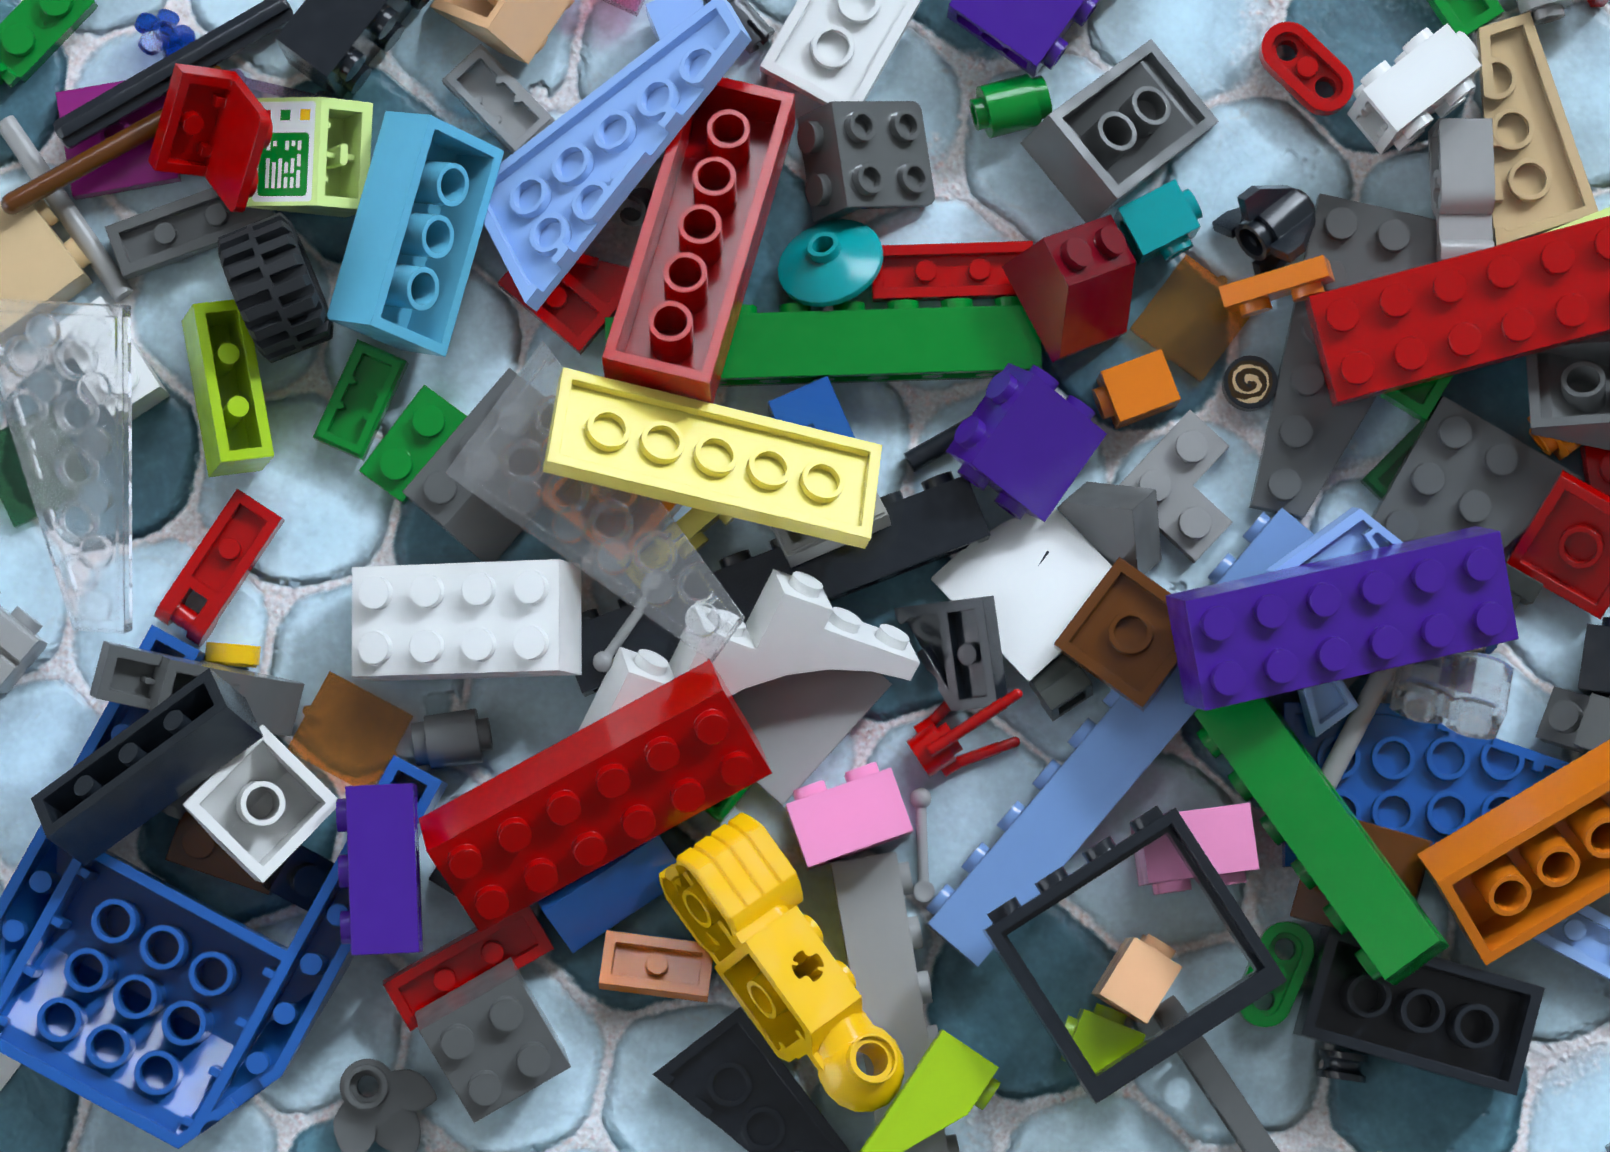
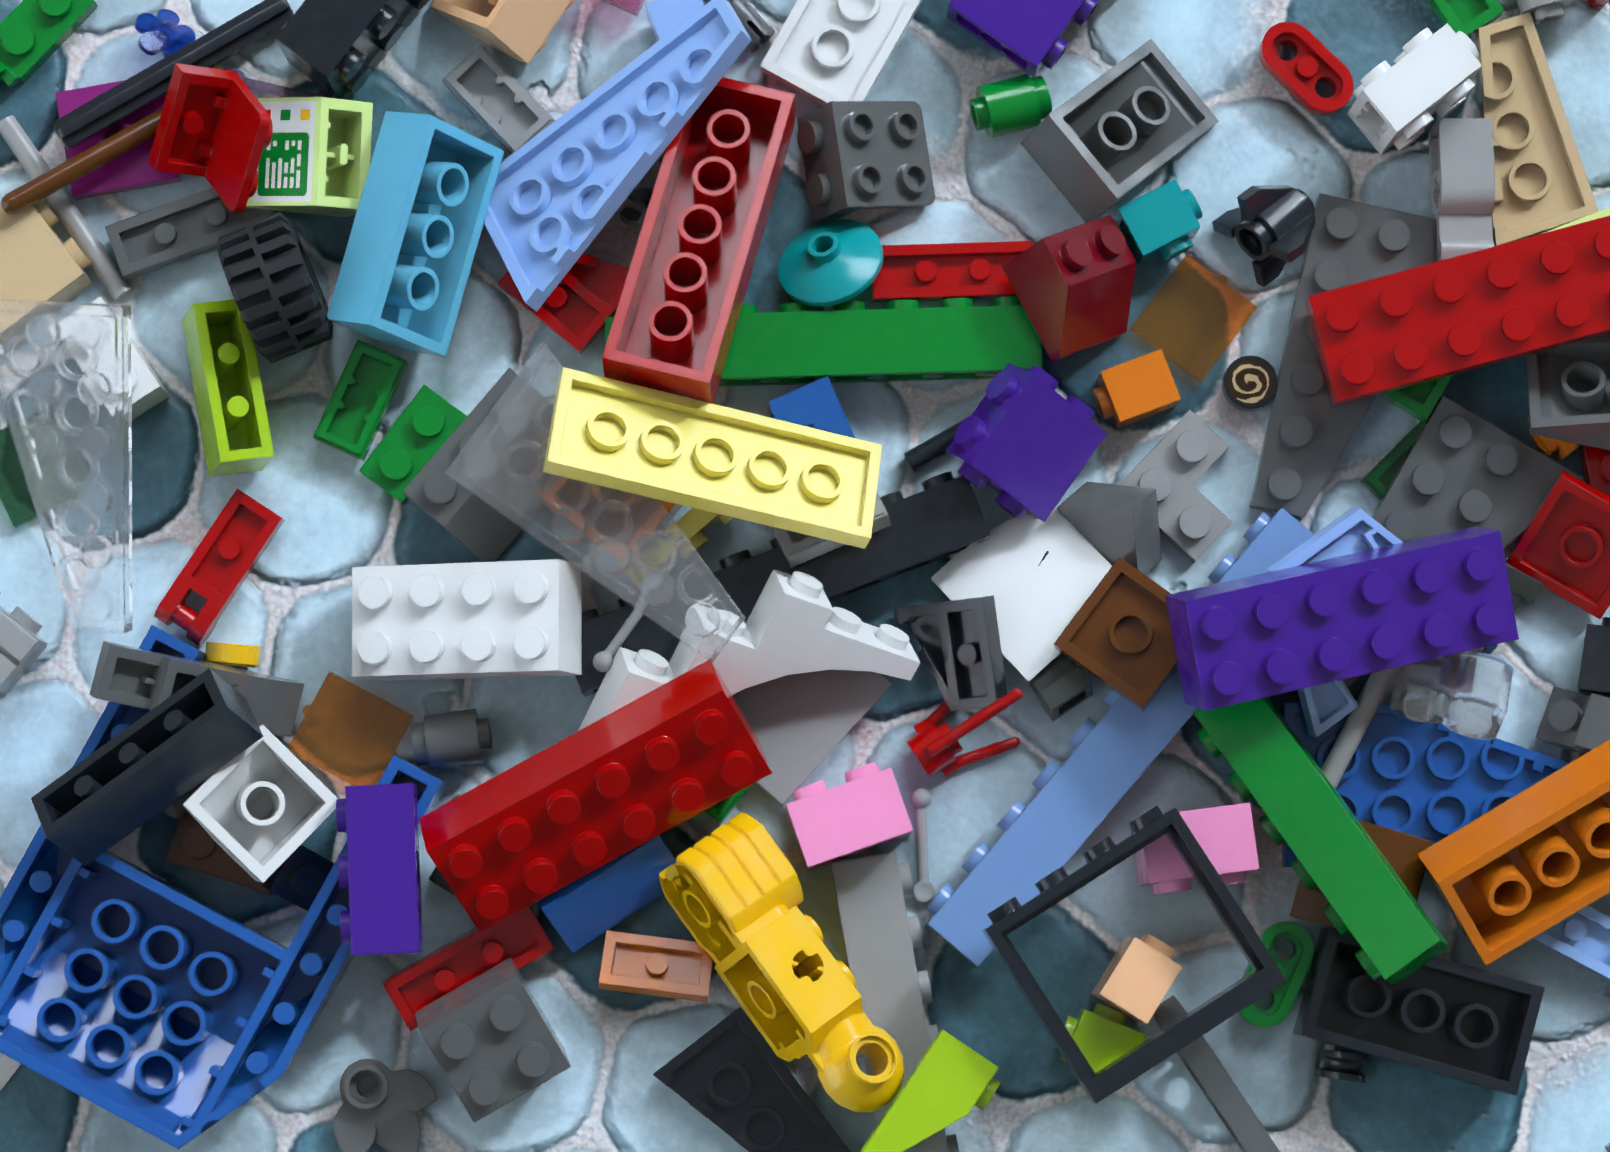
orange plate [1218,255,1335,318] -> none

